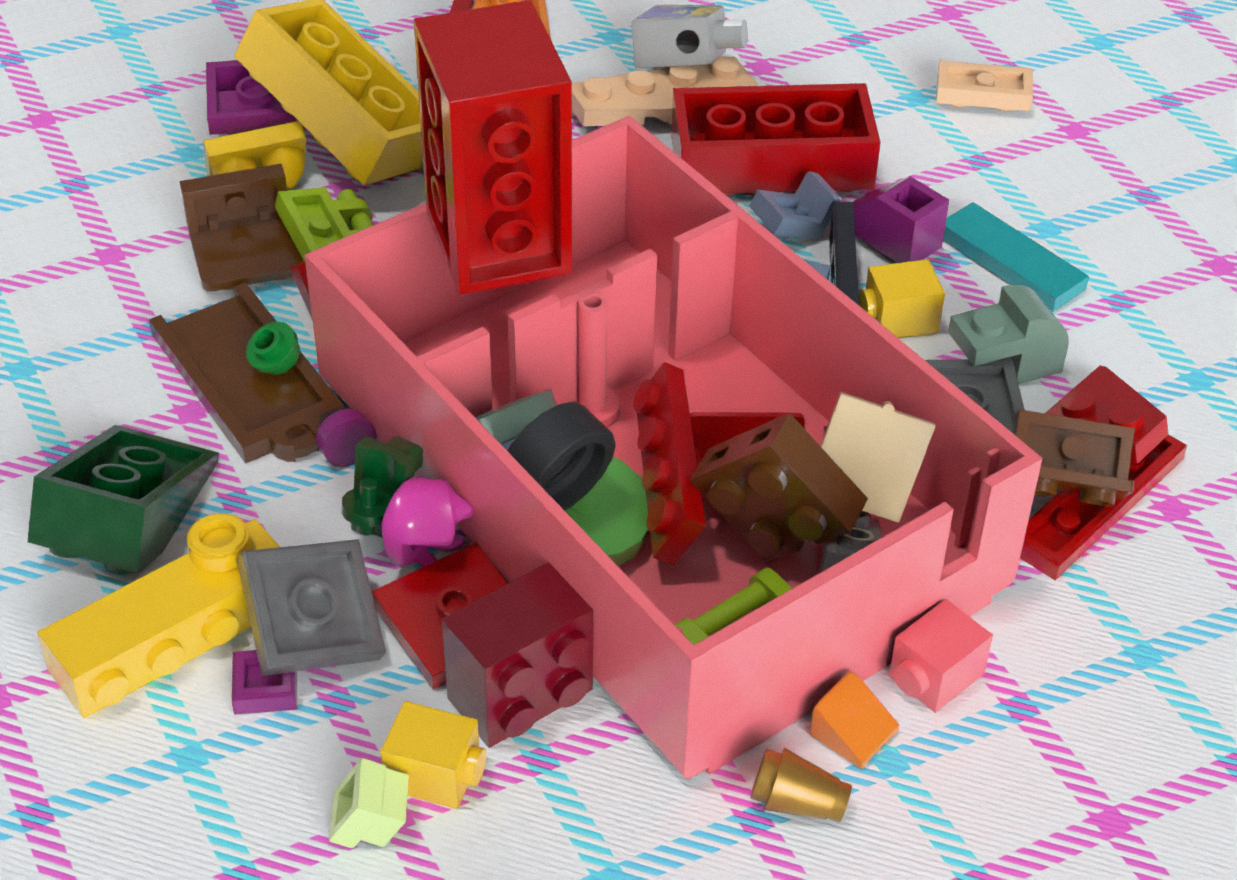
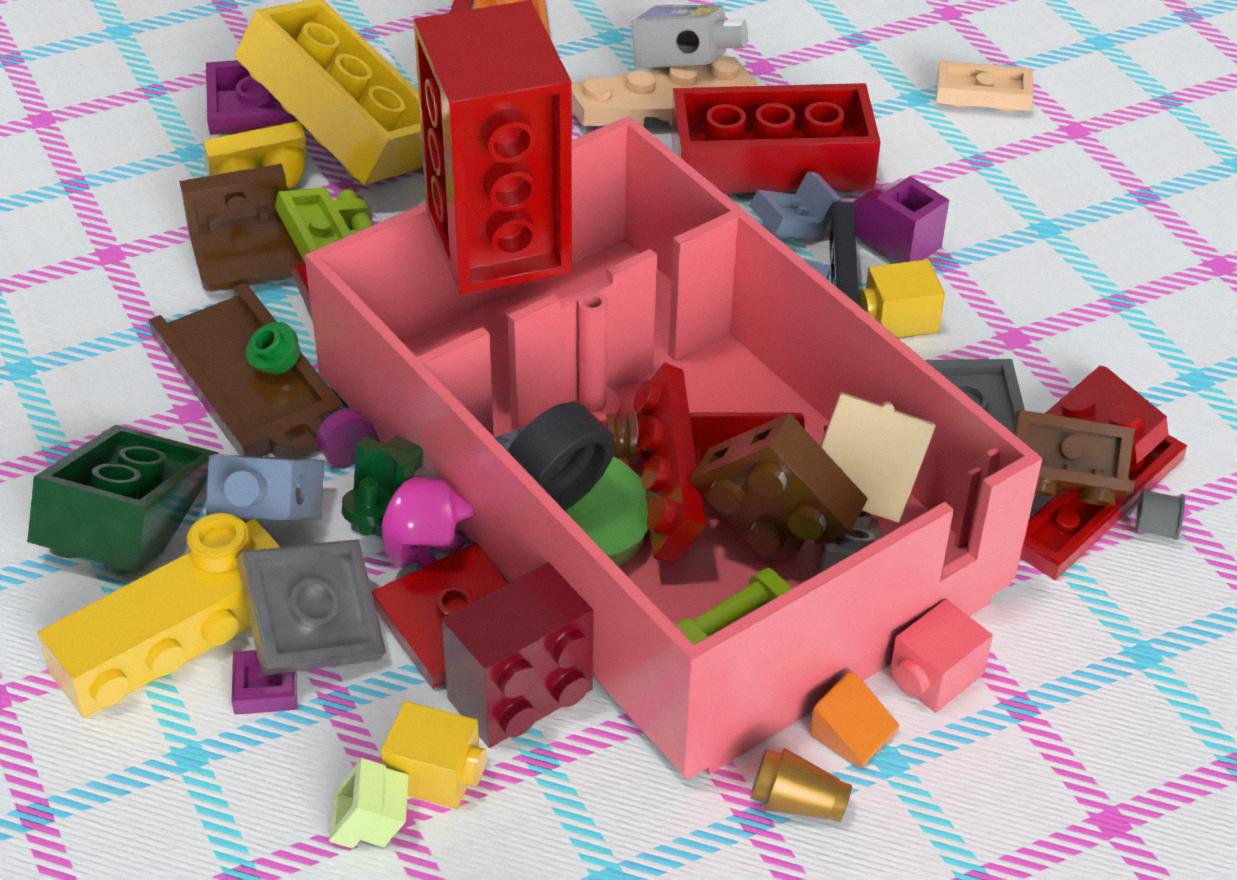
sand green beam [475,389,557,443] -> none
teal tile [943,202,1089,312] -> none
sand green brick [948,285,1069,384] -> none
none -> sand blue torso [206,454,324,520]
none -> reddish brown bush [606,412,638,464]
none -> dark grey axle [1135,488,1185,540]

